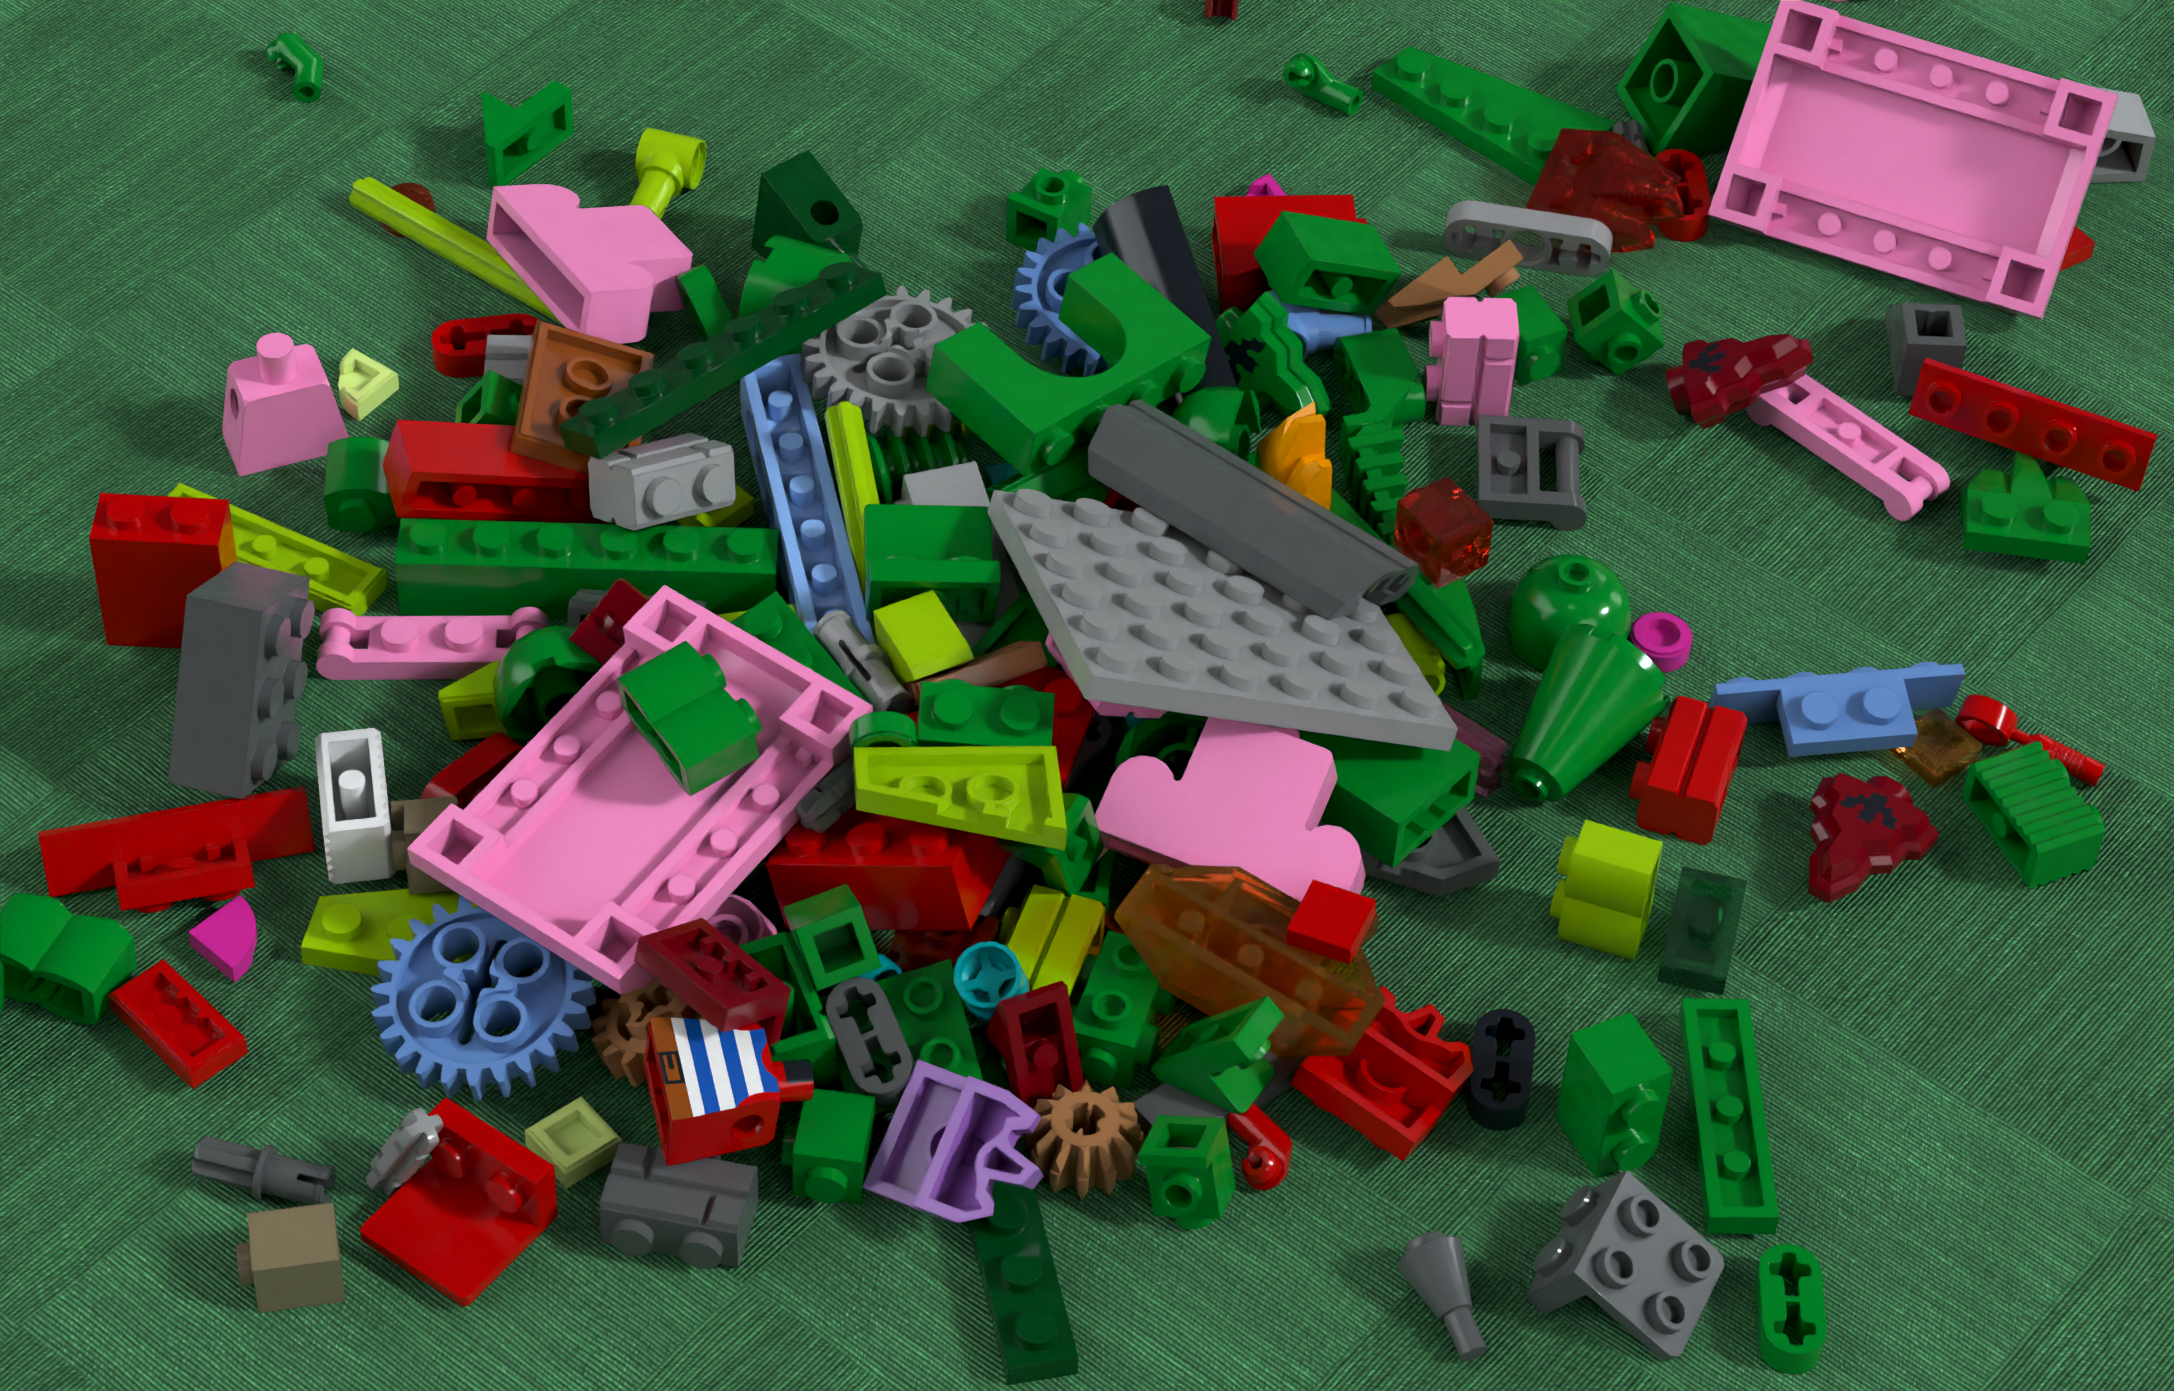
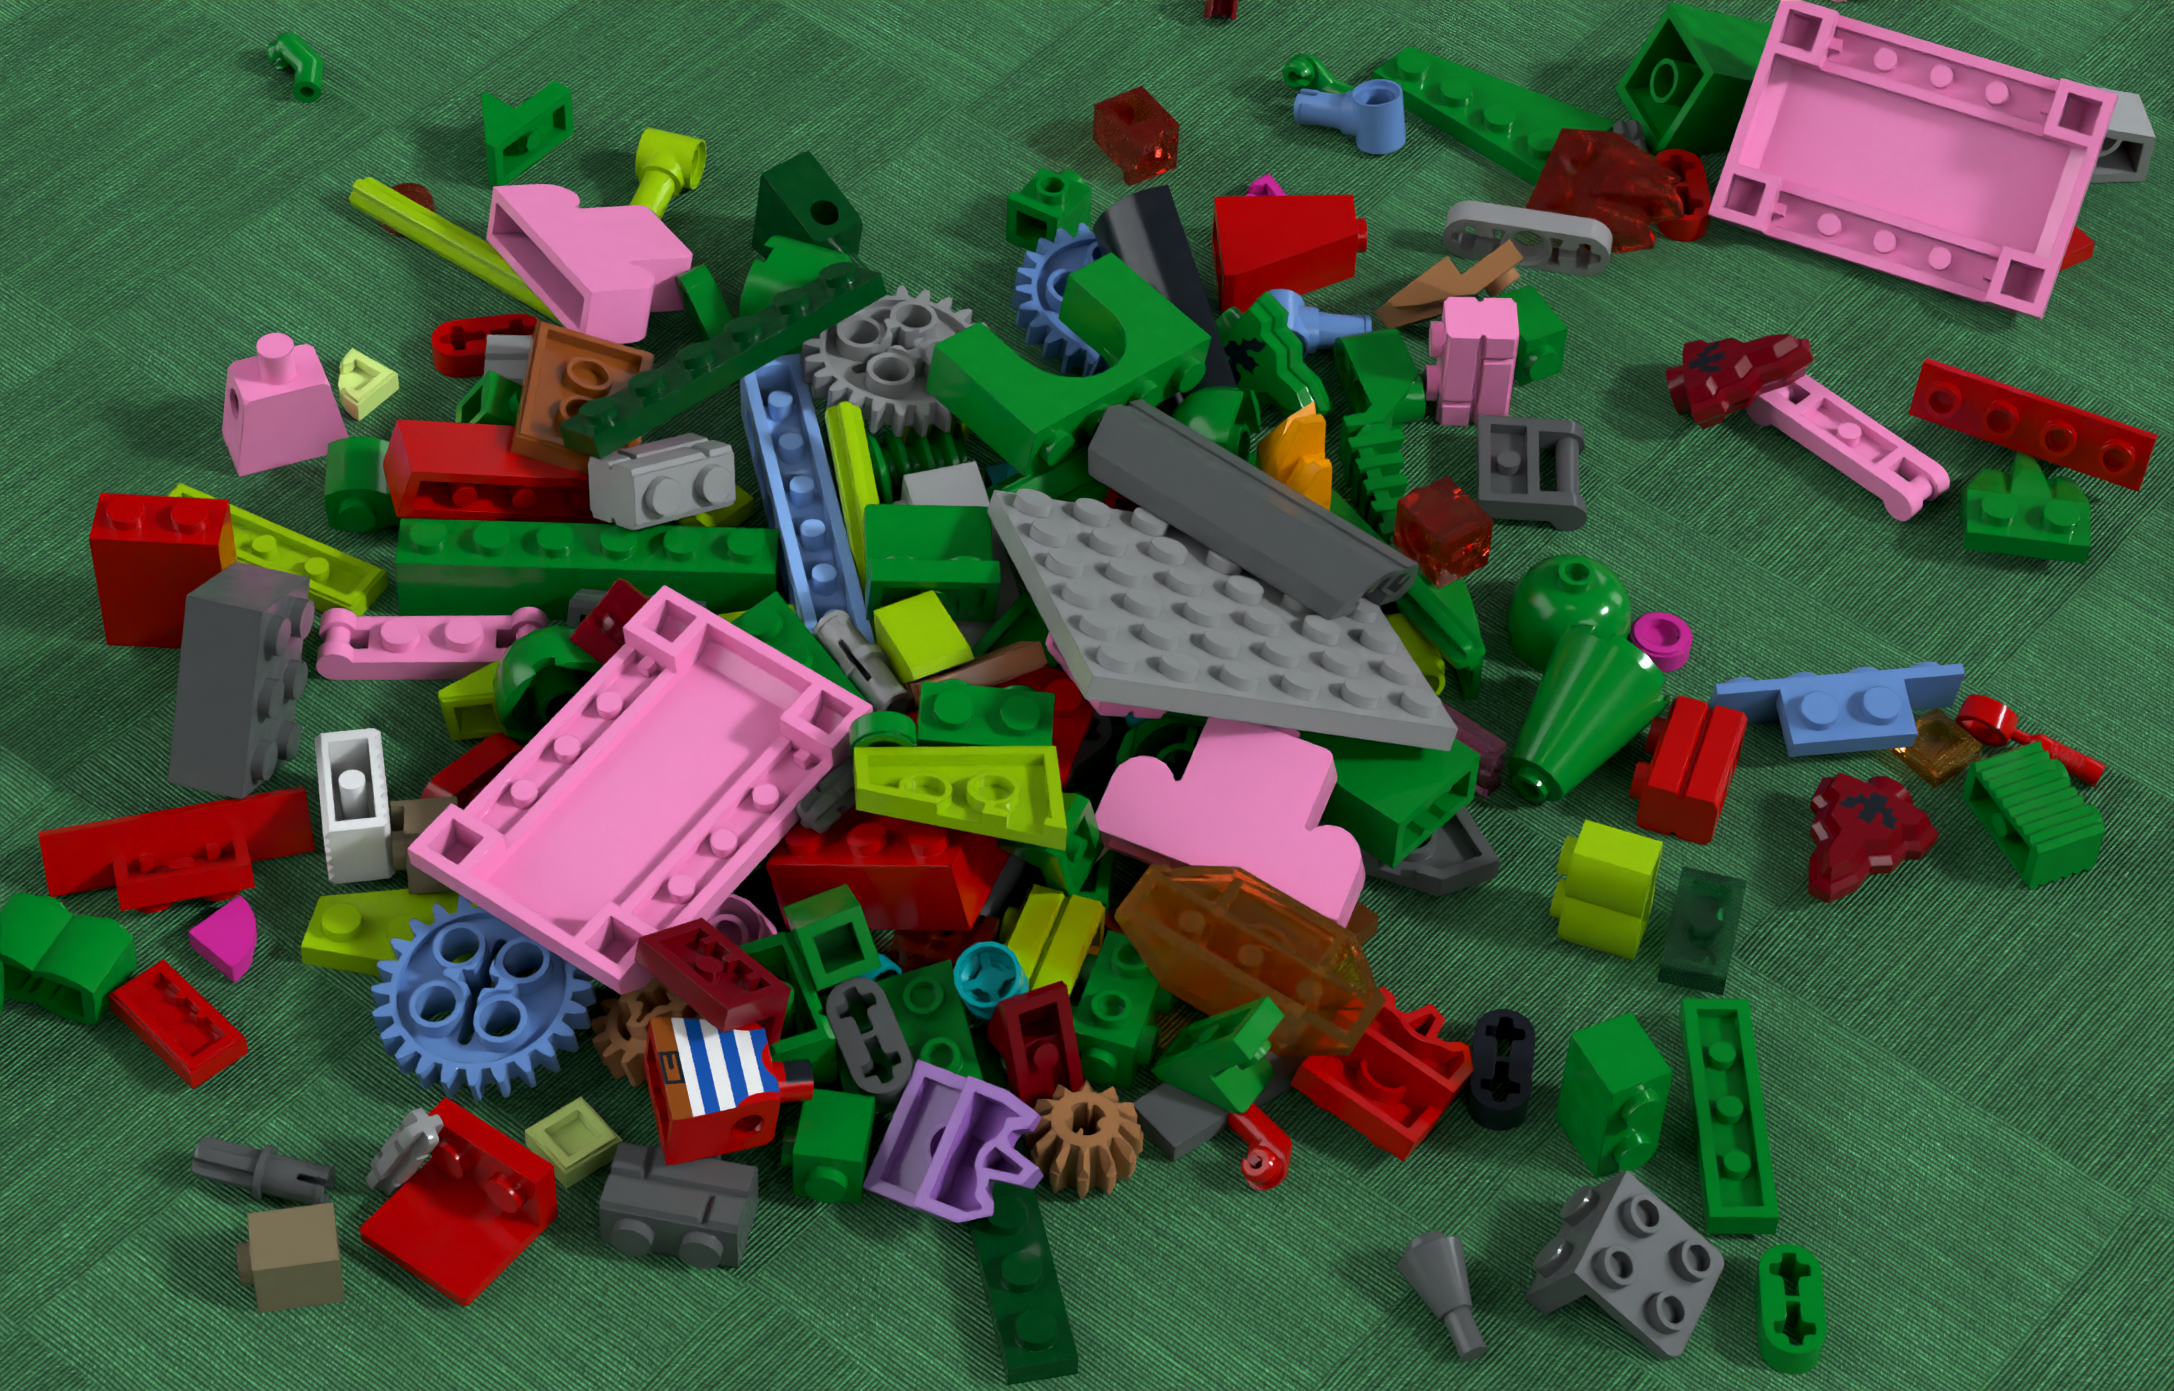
green brick [617,641,762,796] -> none
green brick [1138,1115,1236,1229] -> none
green brick [1253,211,1402,316] -> none
red tile [1287,879,1376,964] -> none
green brick [1567,269,1665,376] -> none
dark grey slope [1885,303,1967,396] -> none
none -> clear red brick [1093,86,1179,187]
none -> medium blue pin [1294,79,1406,154]

